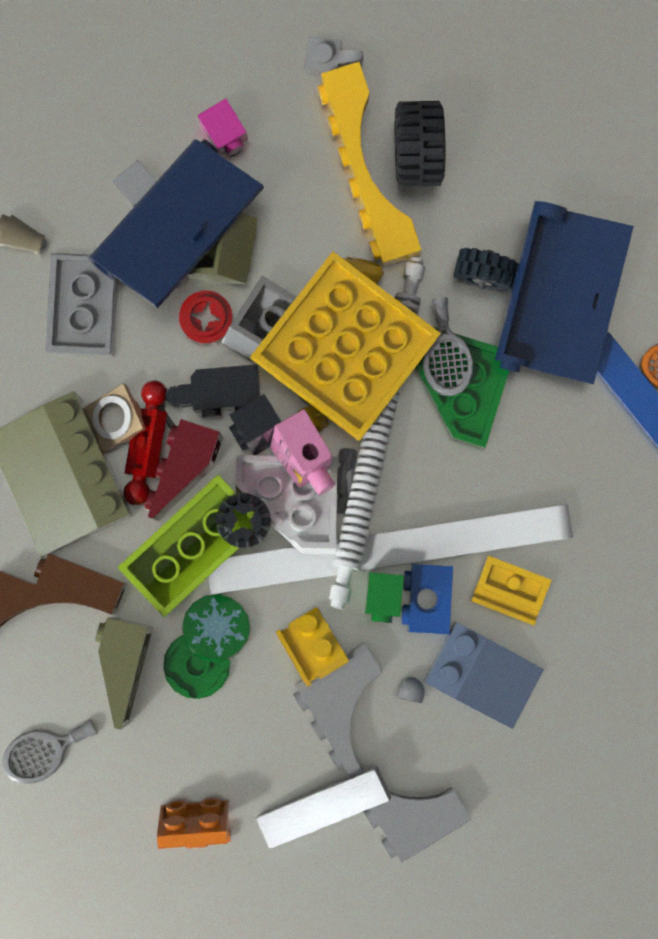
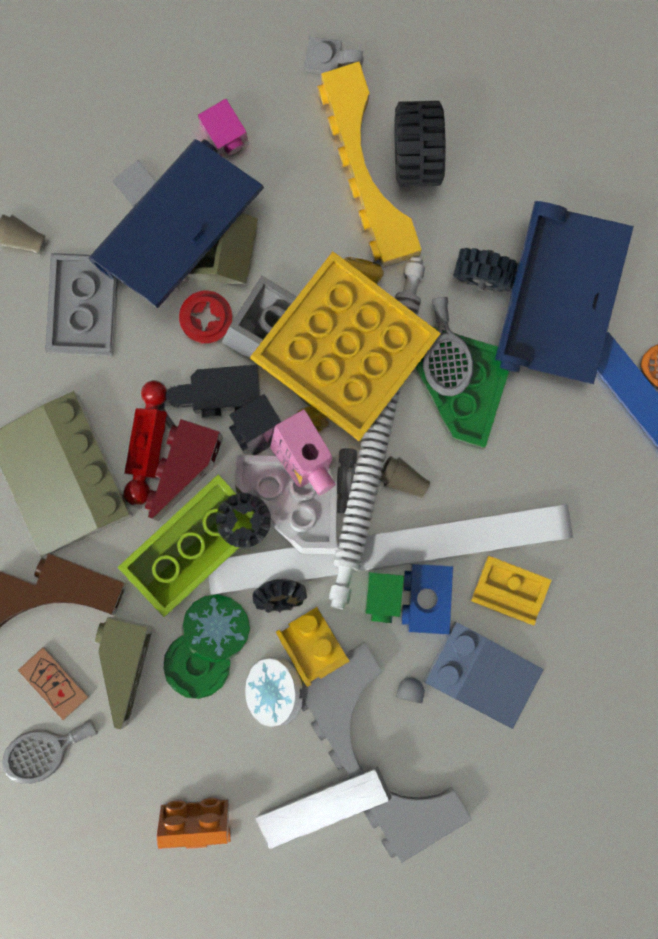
tan piece [84,384,146,452] -> none
none -> nougat tile [18,647,89,720]
none -> white tile [245,658,303,727]
none -> black gear [252,579,307,613]
none -> dark tan cone [378,456,430,499]

